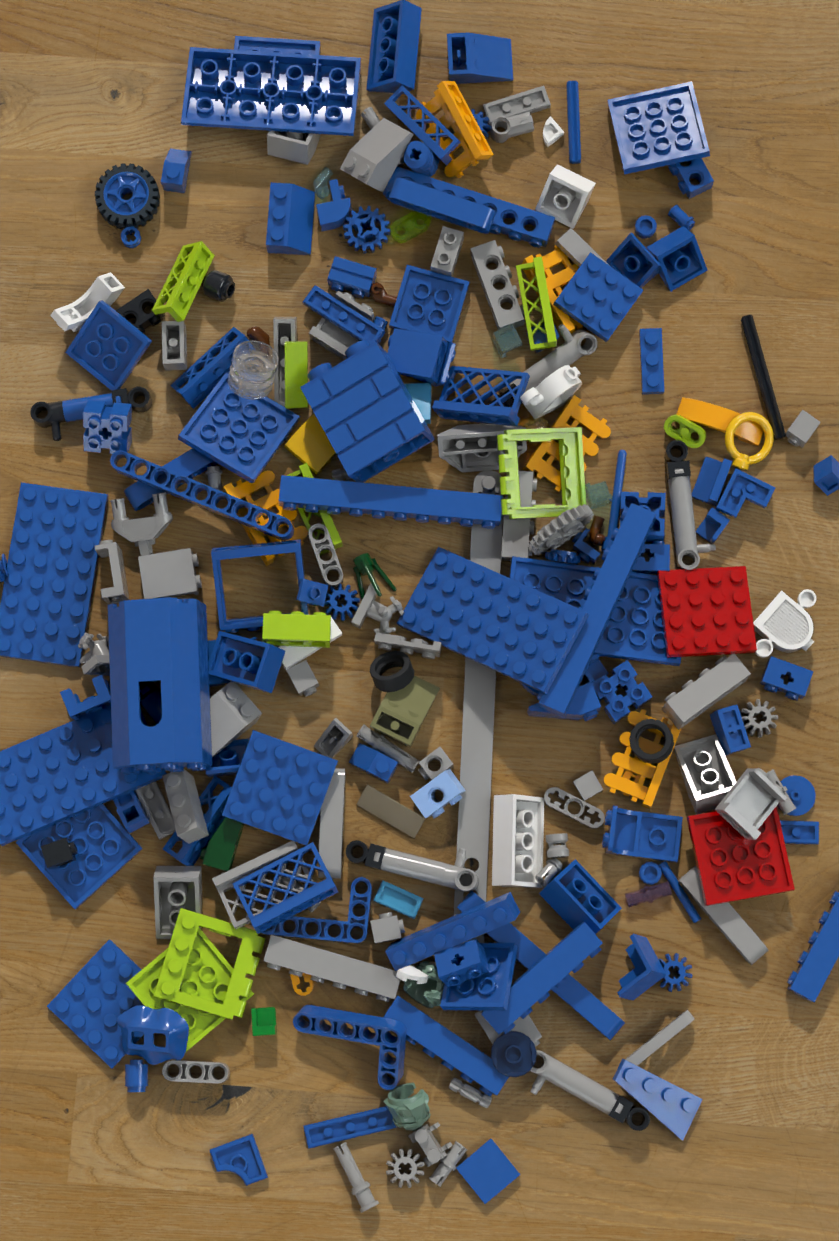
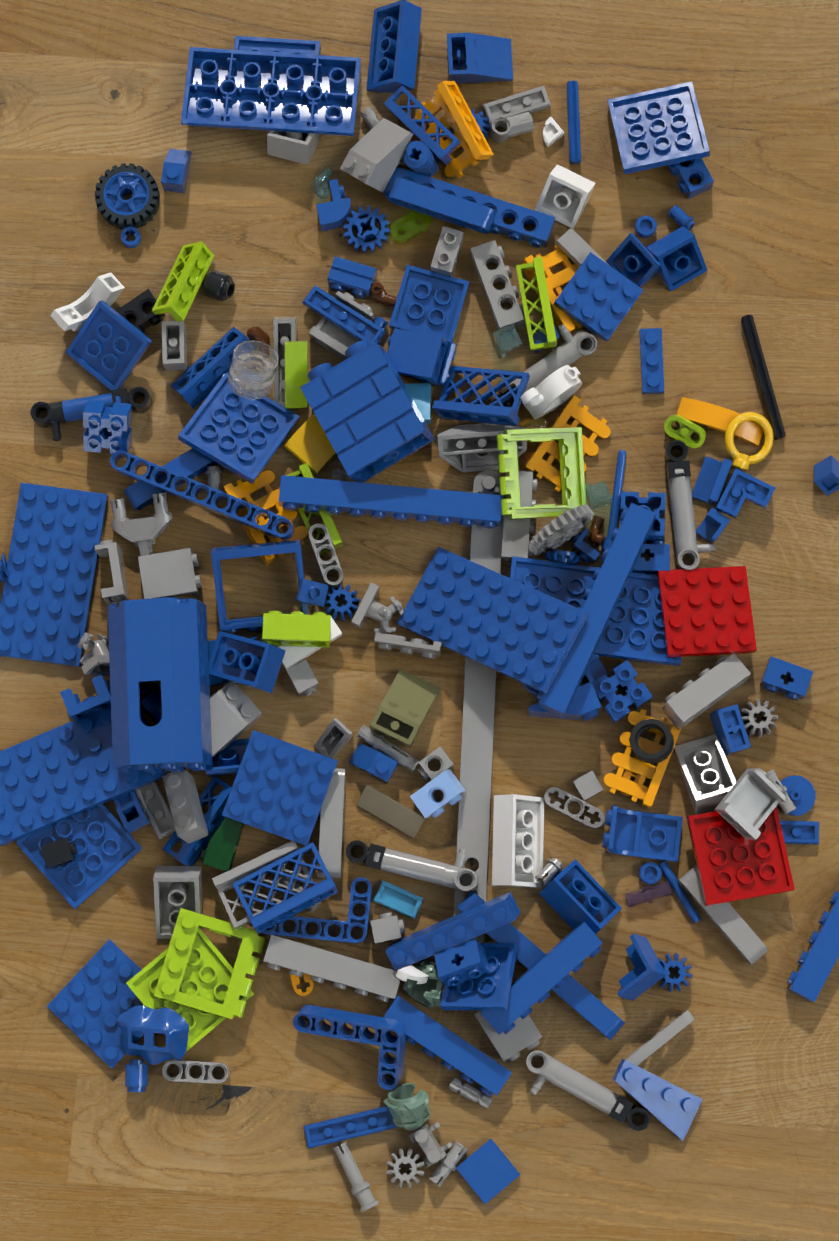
blue tile [210,1134,268,1186] -> none
green panel [251,1007,277,1036] -> none
blue slope [266,182,315,255] -> none
dark green plant [353,553,397,599] -> none
black tyre [370,651,414,692] -> none
dark blue tile [491,1031,537,1078] -> none
light grey wheel [545,833,570,858] -> none
white piece [753,589,816,658] -> none
light grey brick [786,410,821,448] -> none

